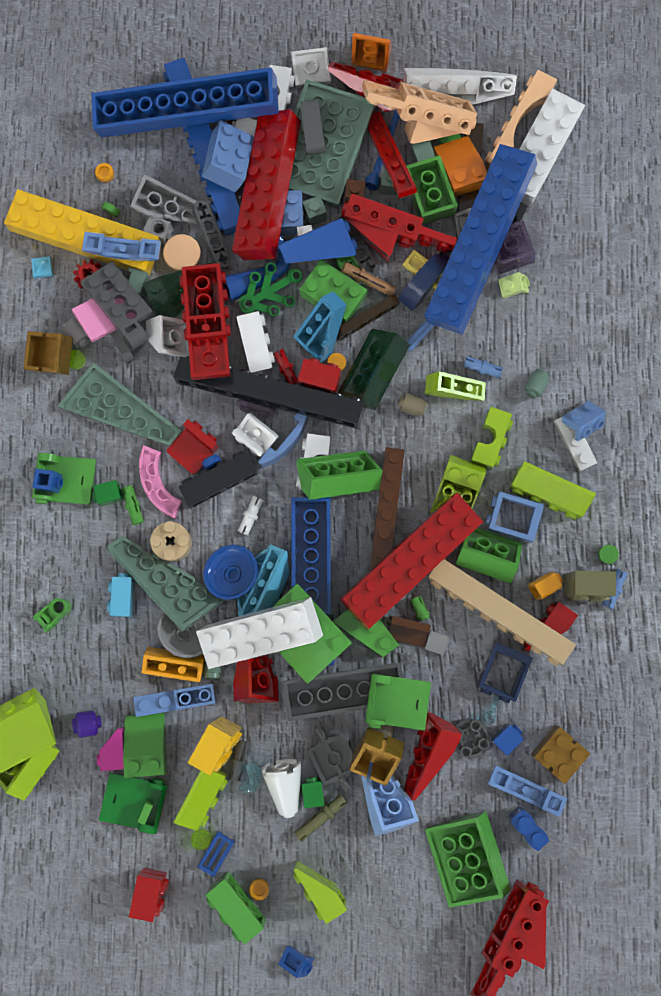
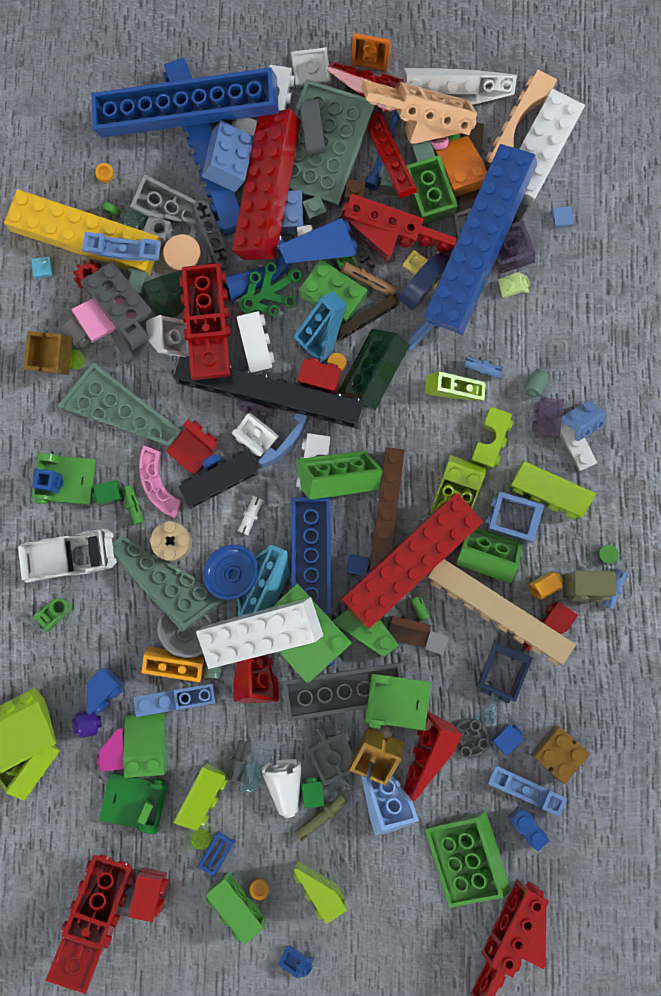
medium azure brick [107,573,135,617] -> none
yellow brick [187,716,242,775] -> none
red pin [273,349,298,385] -> none
dark tan brick [398,393,427,416] -> none
none -> white piece [18,529,117,583]
none -> red wedge [45,854,135,995]
none -> blue slope [87,668,125,715]
none -> clear light blue bracket [120,208,149,230]
none -> blue slope [347,555,369,576]
none -> bright pink tile [430,136,449,150]
none -> clear purple bracket [531,397,564,438]
none -> medium blue tile [552,206,574,228]

